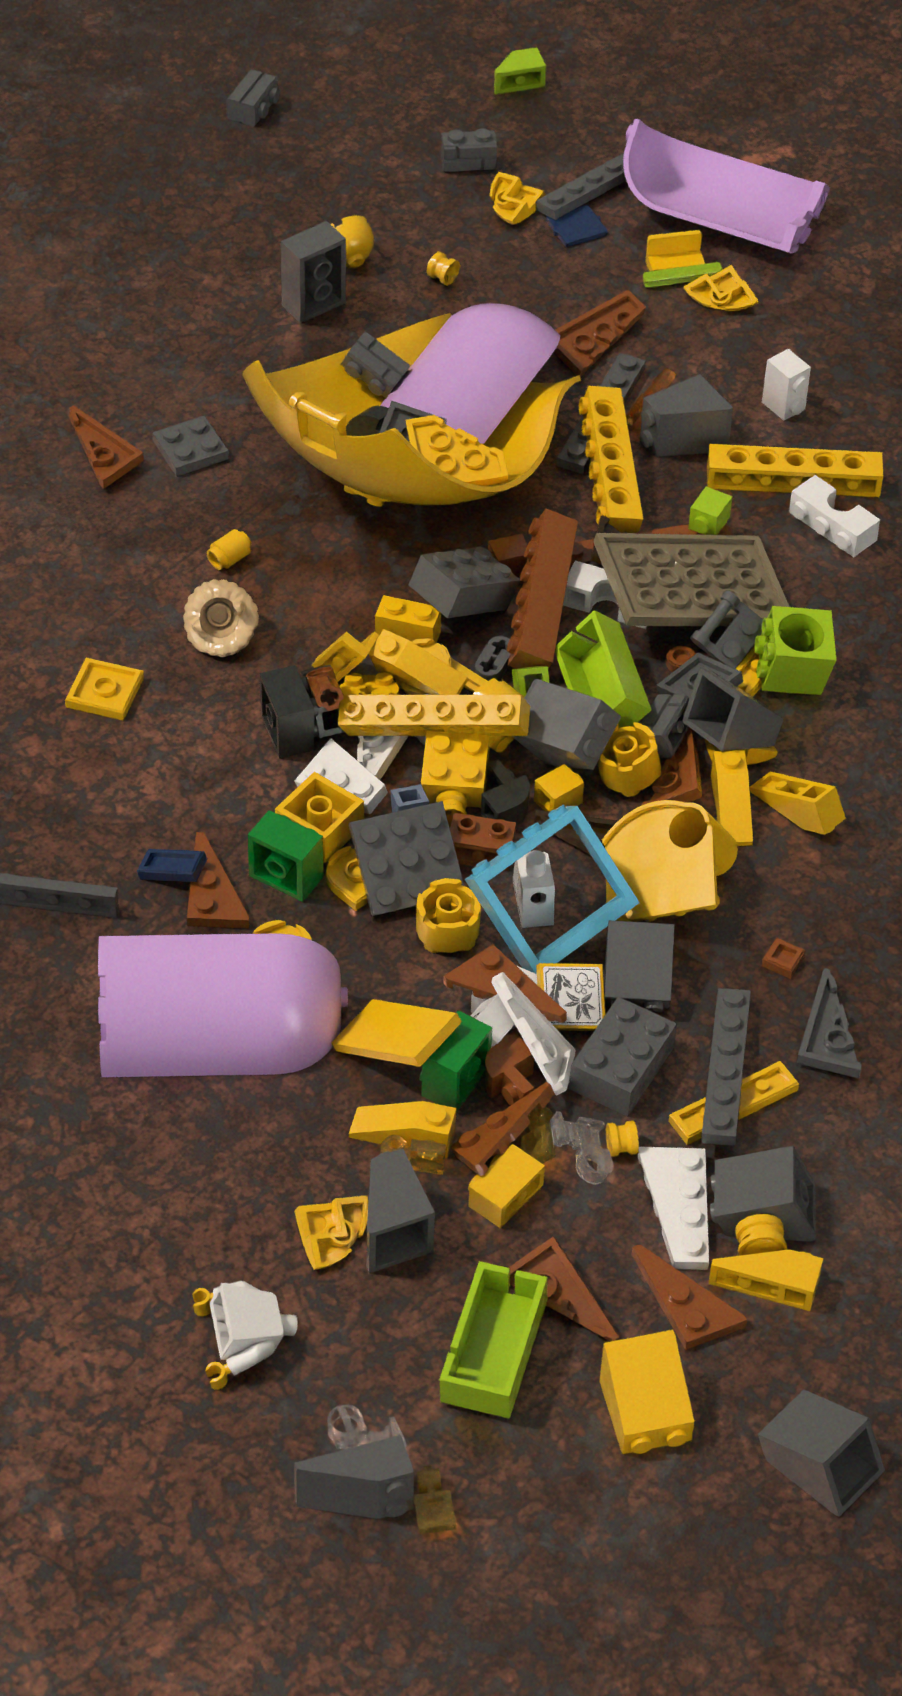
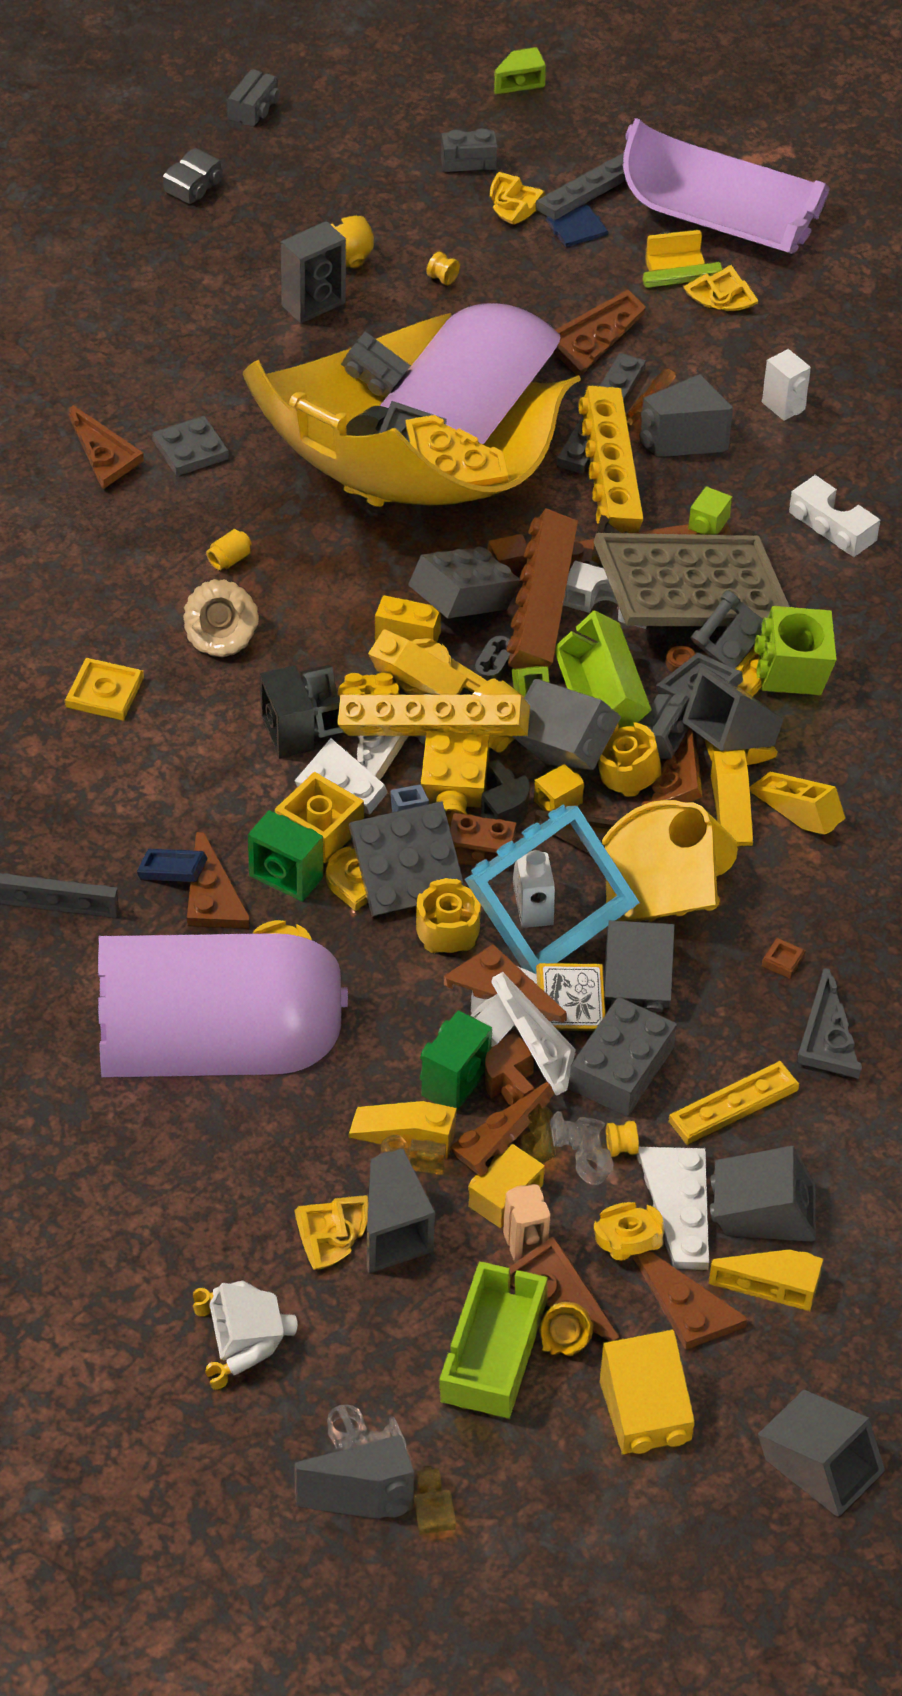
dark orange piece [306,666,344,711] -> none
yellow panel [312,631,379,682] -> none
yellow tile [331,999,462,1067] -> none
dark grey plate [702,988,751,1146] -> none
yellow brick [707,444,883,497] -> none
yellow wheel [735,1214,787,1256] -> none
none -> dark grey brick [163,148,223,204]
none -> light nougat brick [503,1184,550,1262]
none -> yellow hair [539,1302,593,1356]
none -> yellow plate [594,1202,664,1260]

